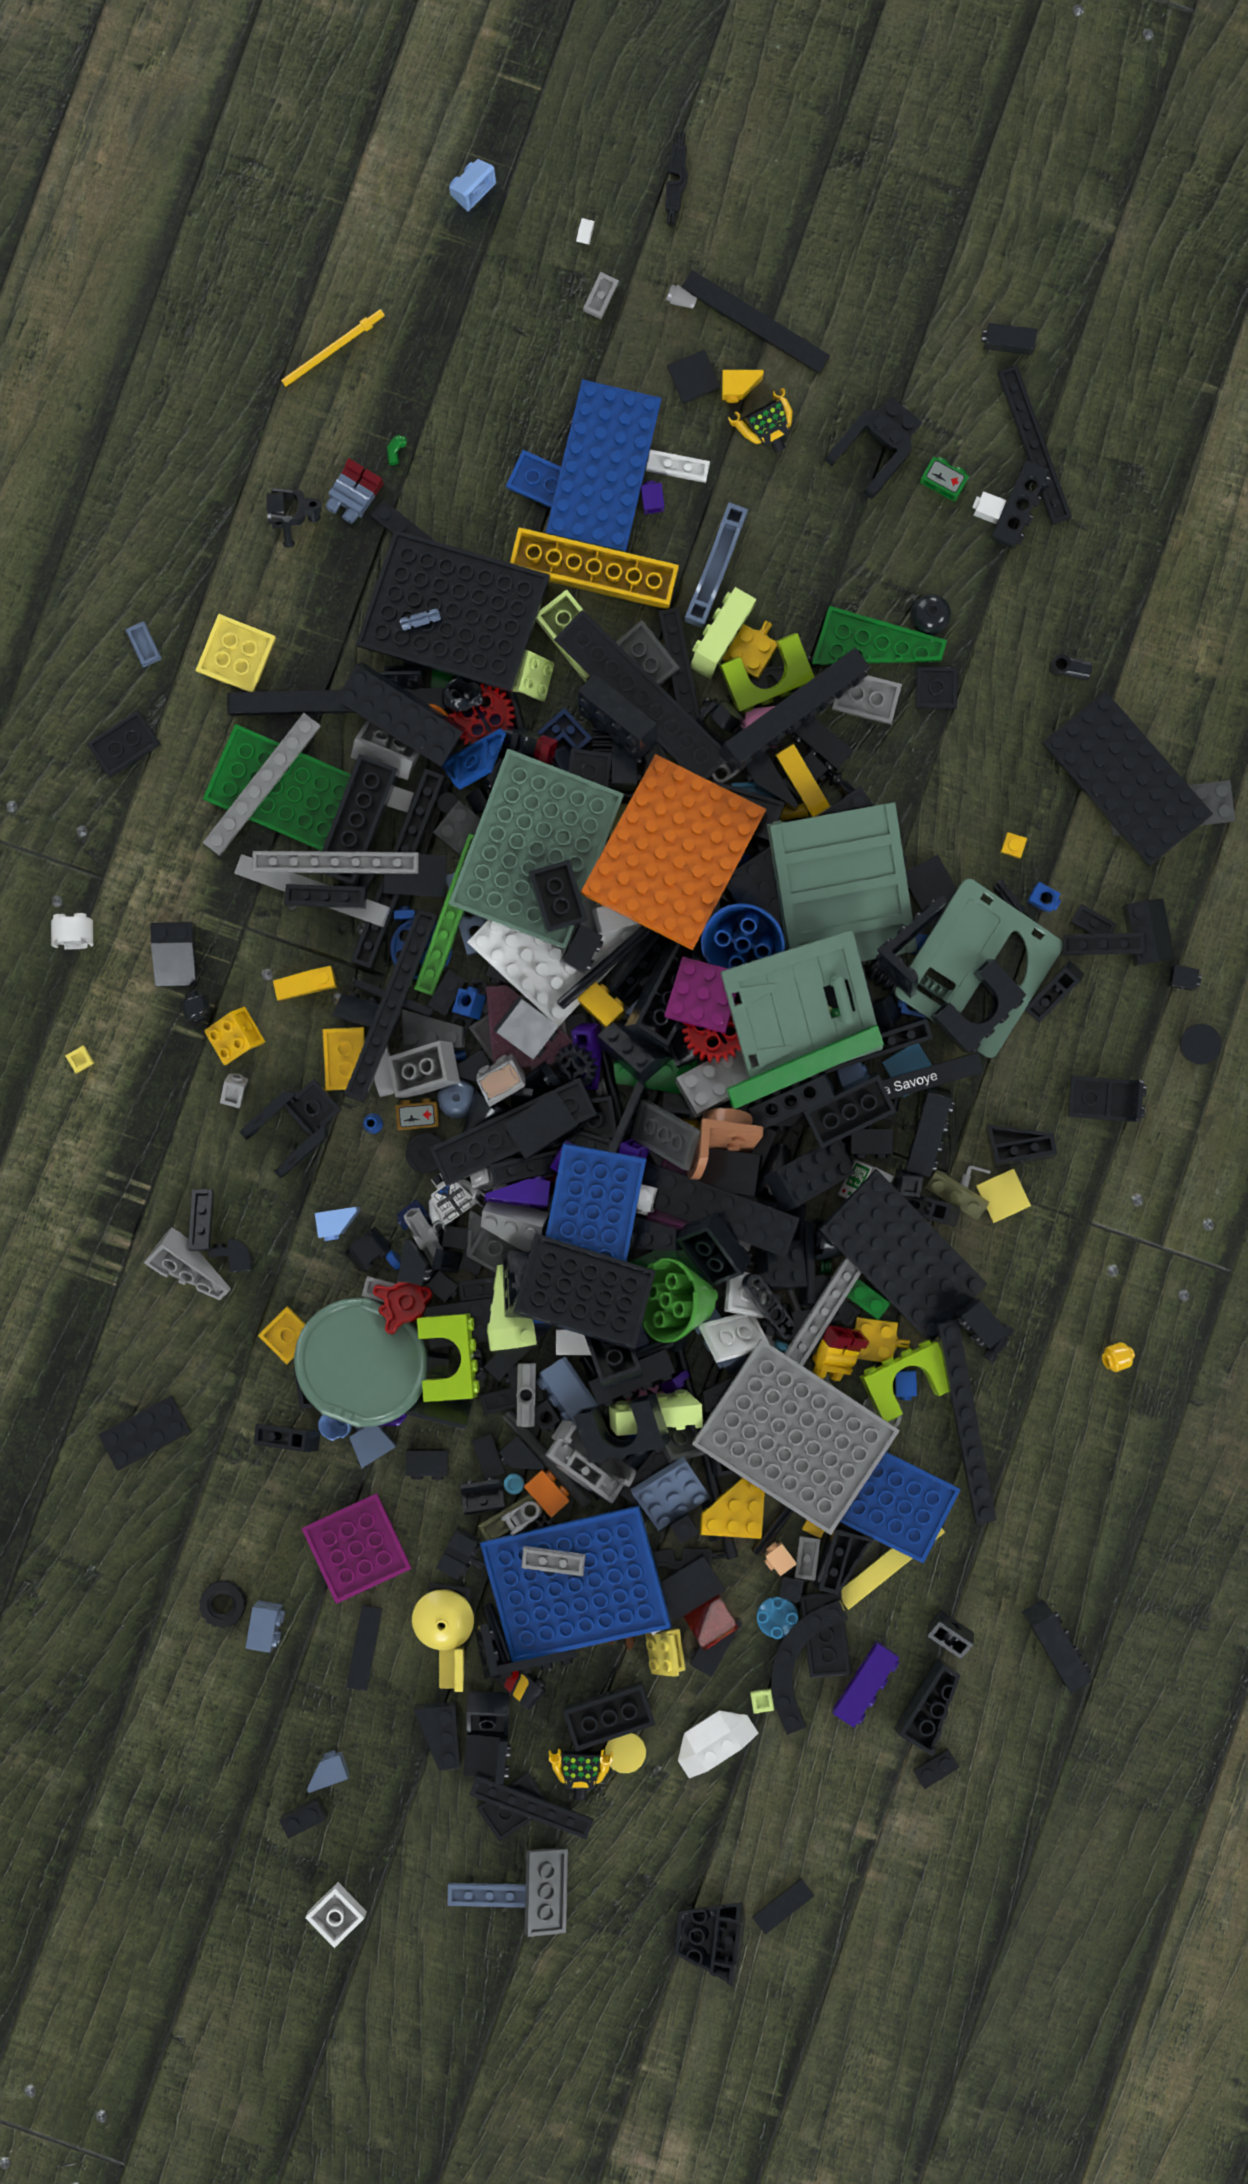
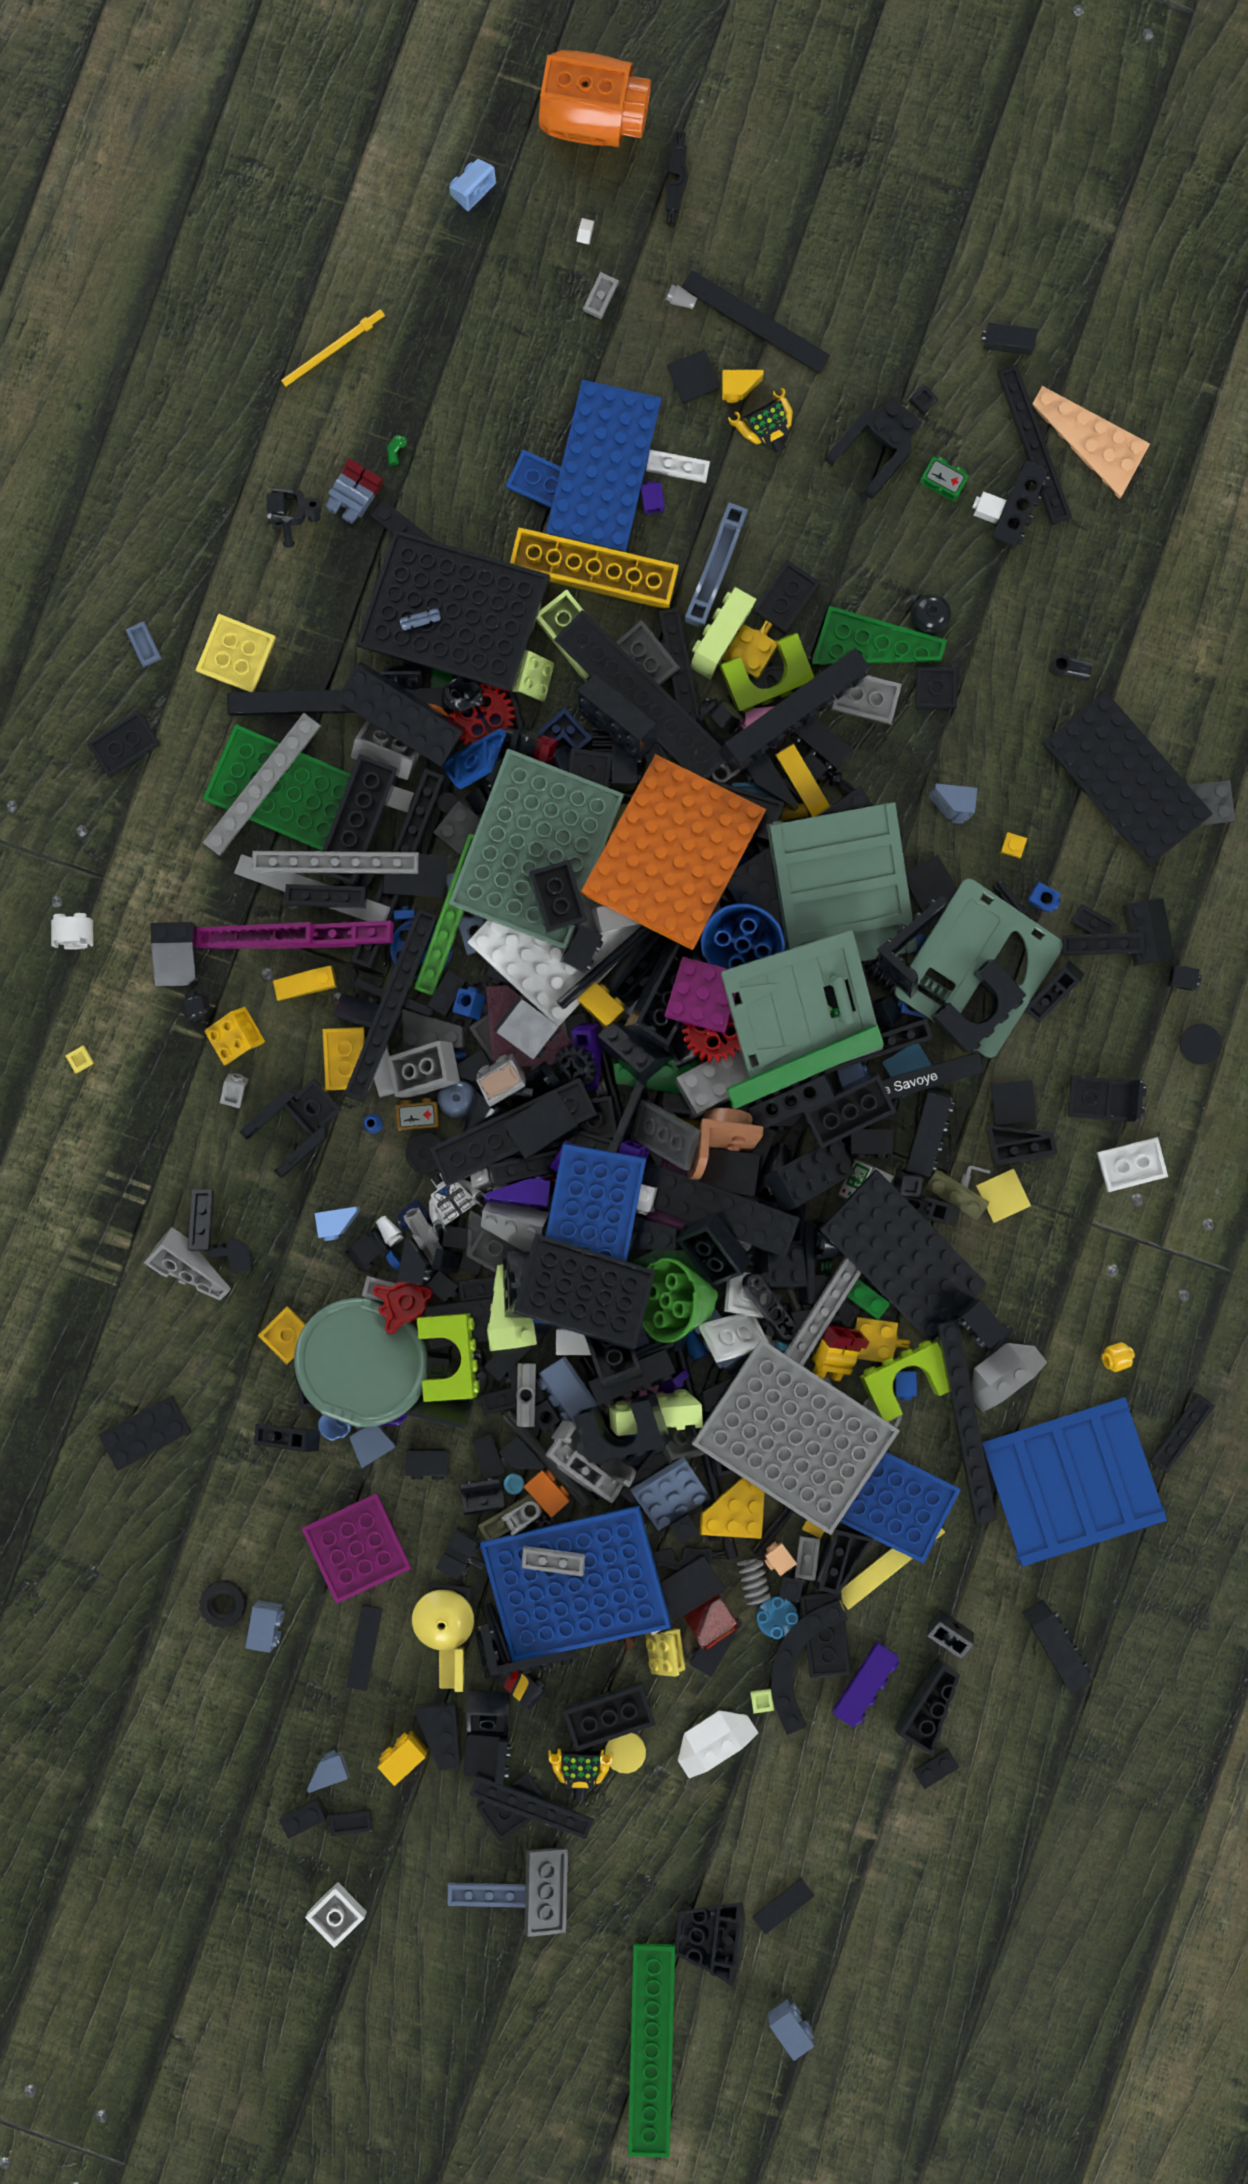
none -> magenta slope [195,921,394,949]
none -> black tile [329,1809,373,1836]
none -> white cone [376,1215,404,1247]
none -> yellow brick [377,1731,428,1786]
none -> orange piece [539,50,651,148]
none -> green plate [628,1943,675,2158]
none -> blue cone [686,1329,708,1361]
none -> light grey piece [737,1559,771,1605]
none -> black tile [752,560,821,634]
none -> sand blue brick [767,1999,815,2061]
none -> black tile [909,384,938,415]
none -> sand blue slope [928,784,977,824]
none -> light grey wedge [971,1343,1047,1413]
none -> blue container [982,1397,1167,1566]
none -> black tile [990,1080,1036,1125]
none -> light nougat wing [1032,386,1150,499]
none -> white tile [1097,1137,1168,1192]
none -> black tile [1149,1393,1215,1473]

